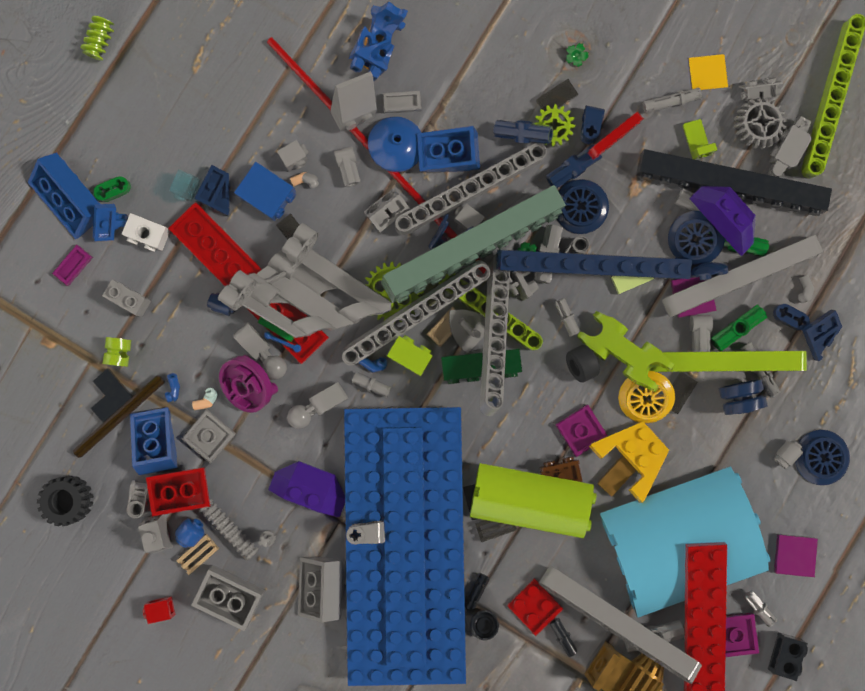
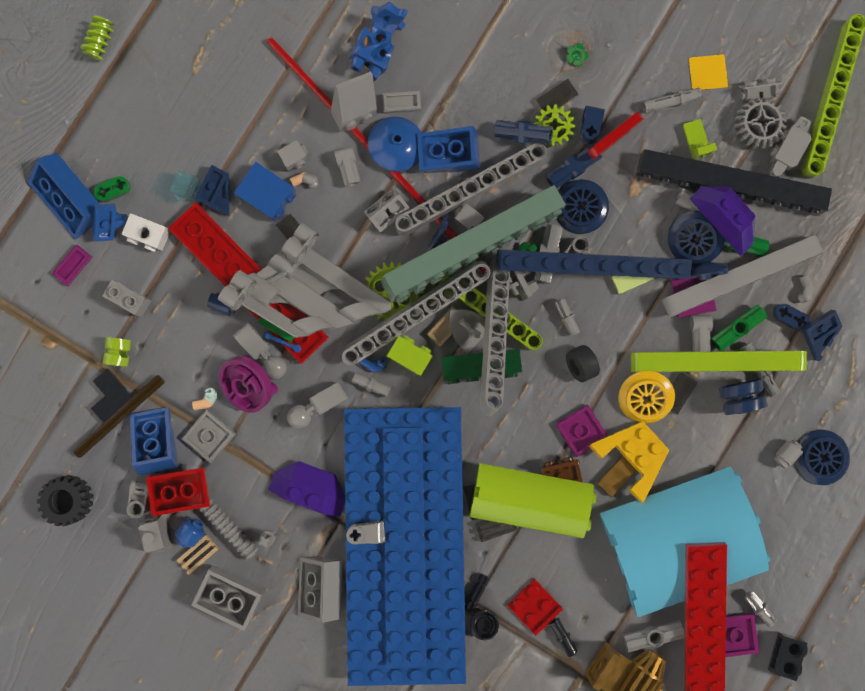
red brick [143,596,176,624] -> none
blue arm [165,373,180,402] -> none
light grey beam [539,566,702,684] -> none
lime piece [577,311,675,392] -> none
magenta tile [774,534,818,578] -> none

